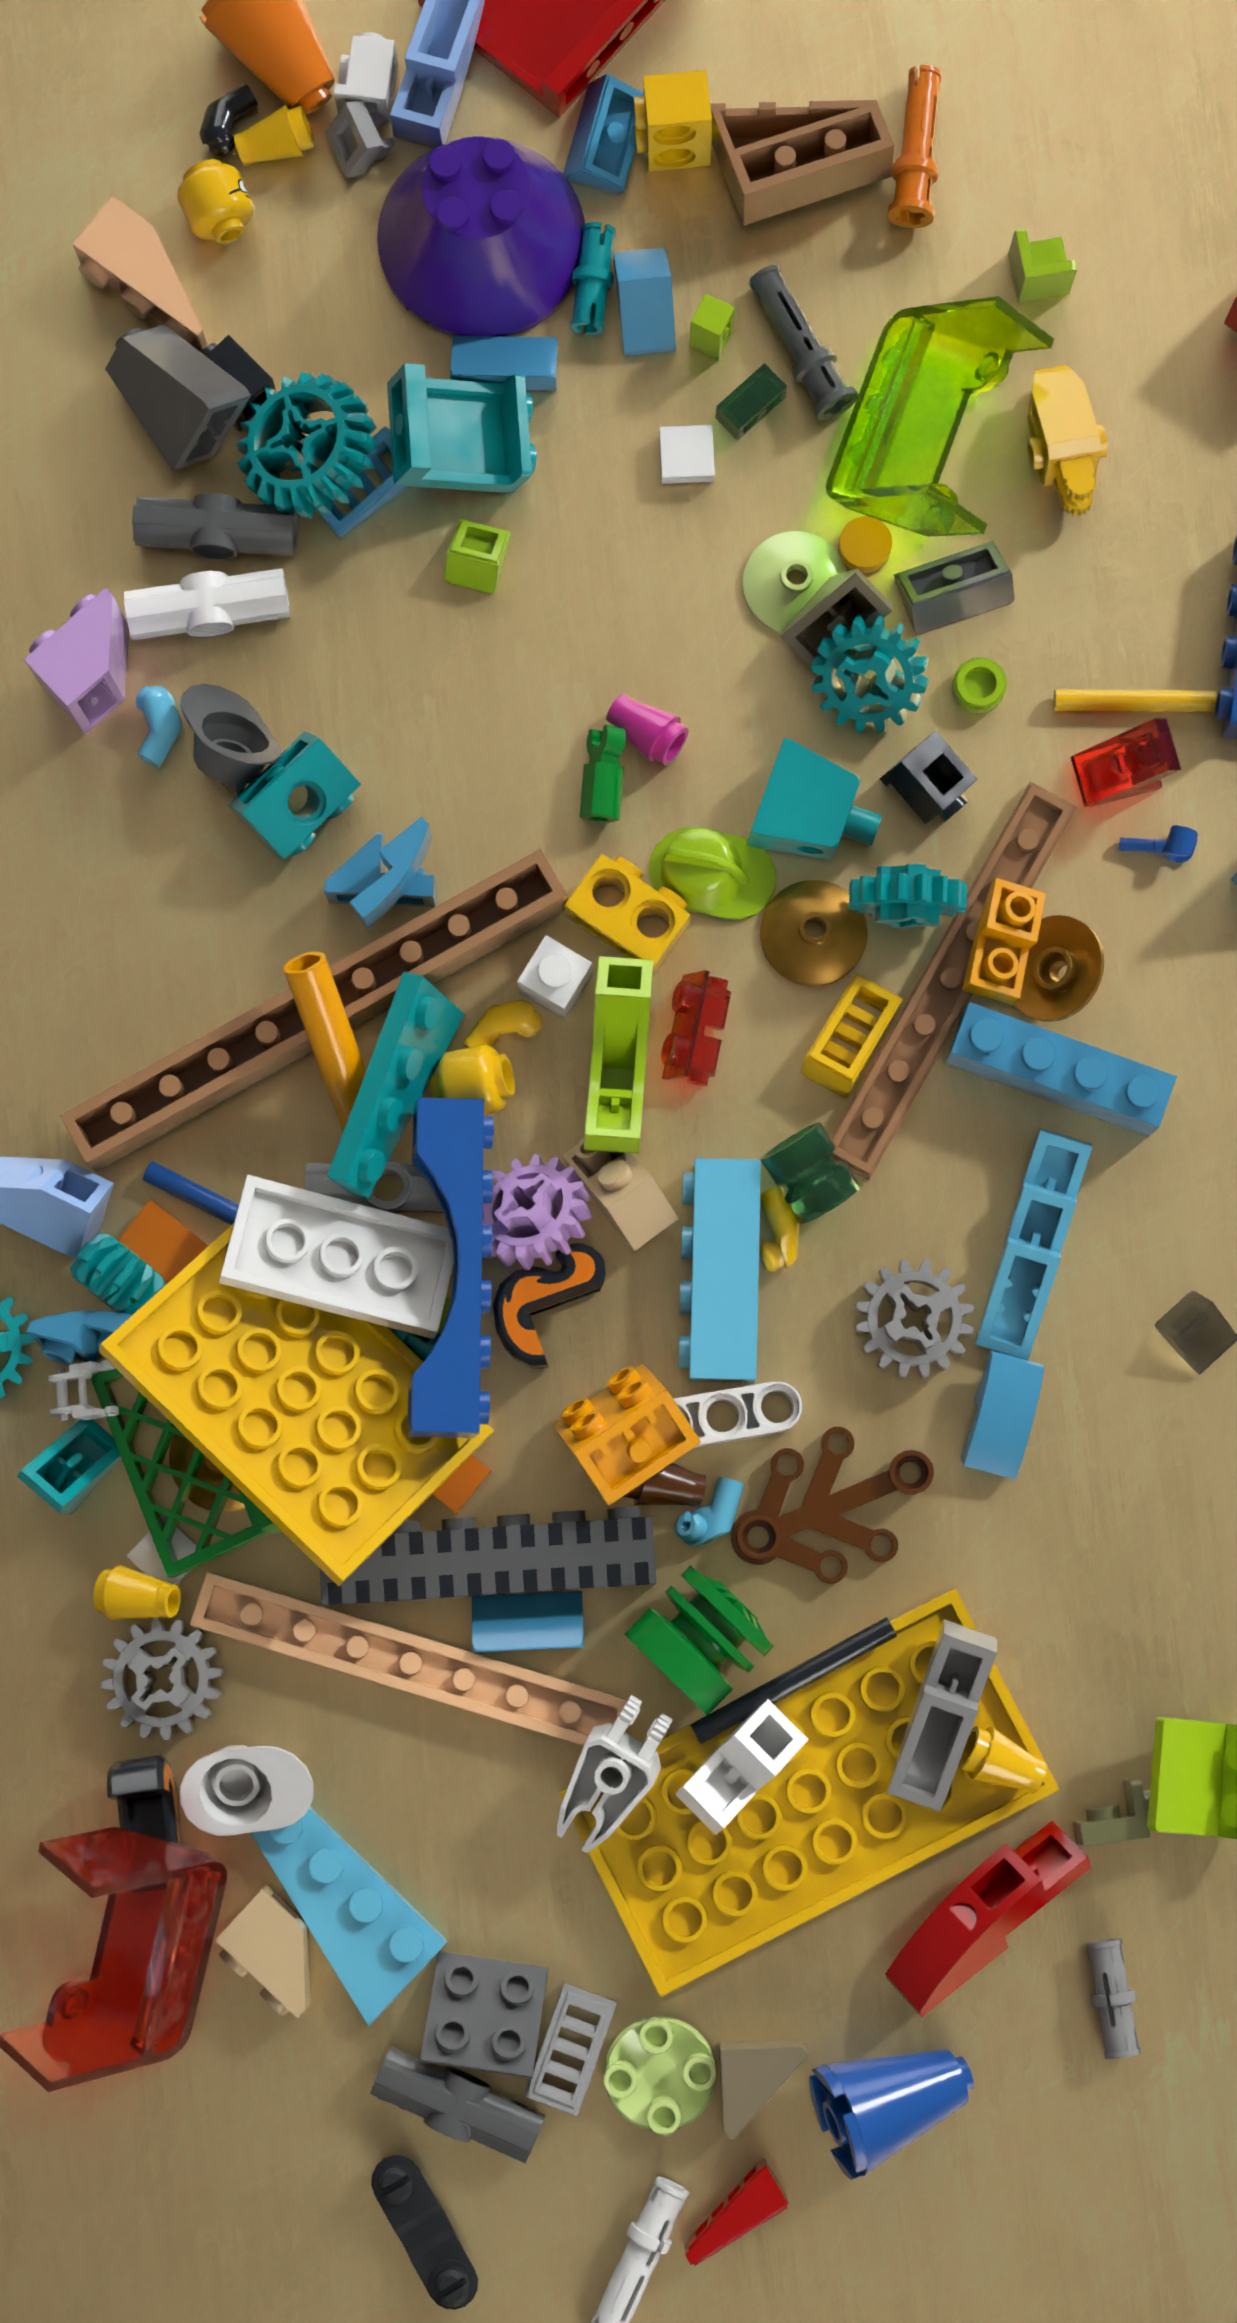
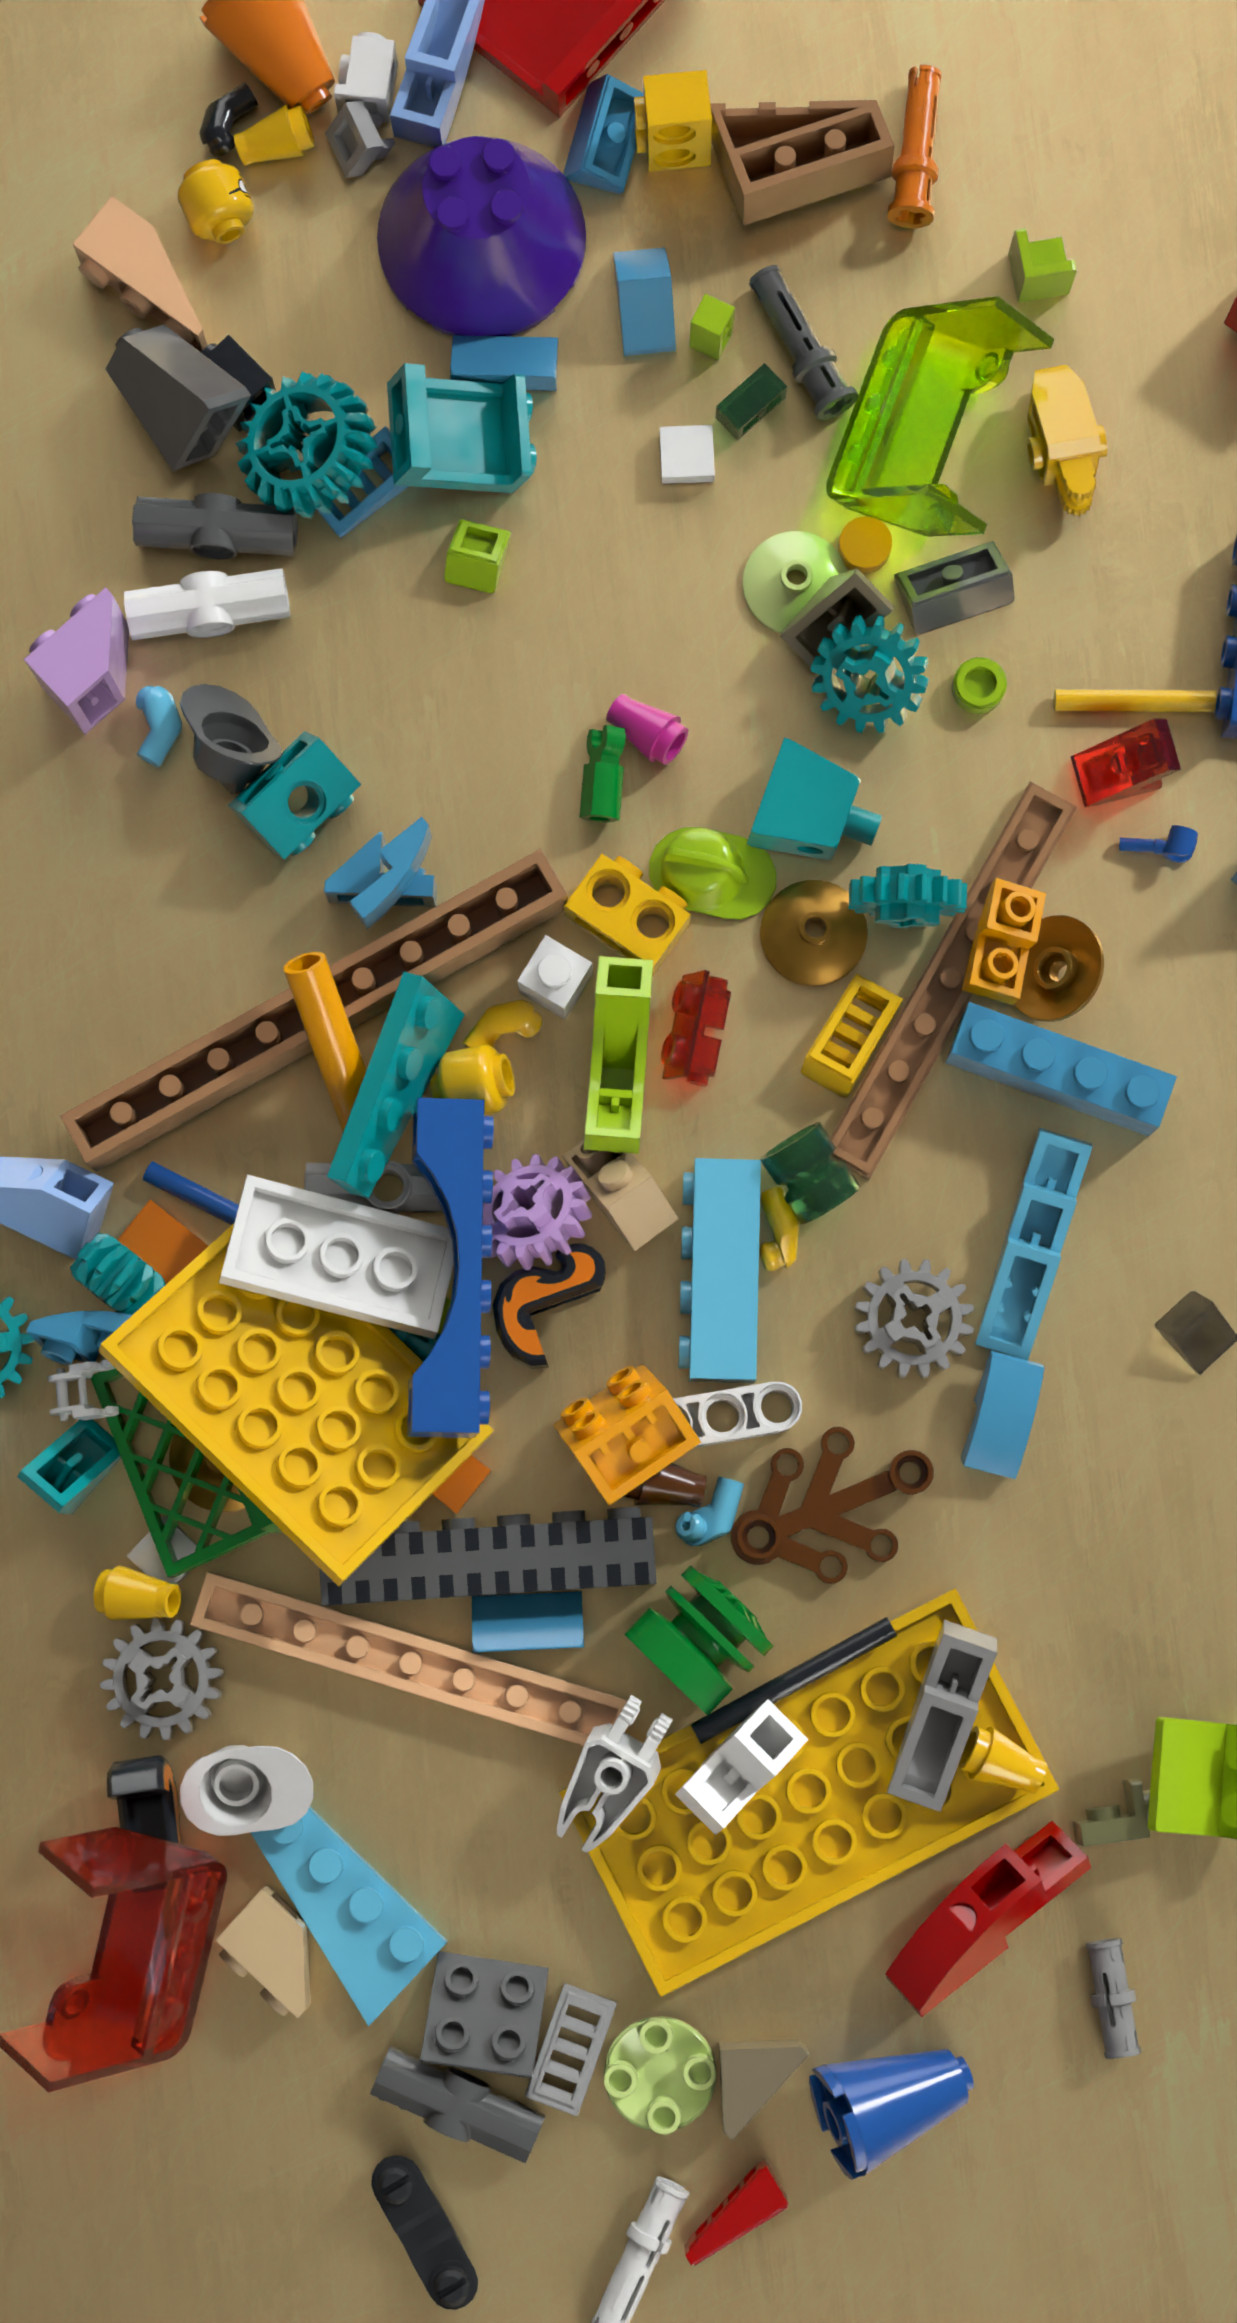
teal pin [570,222,616,335] -> none
black brick [879,730,978,824] -> none

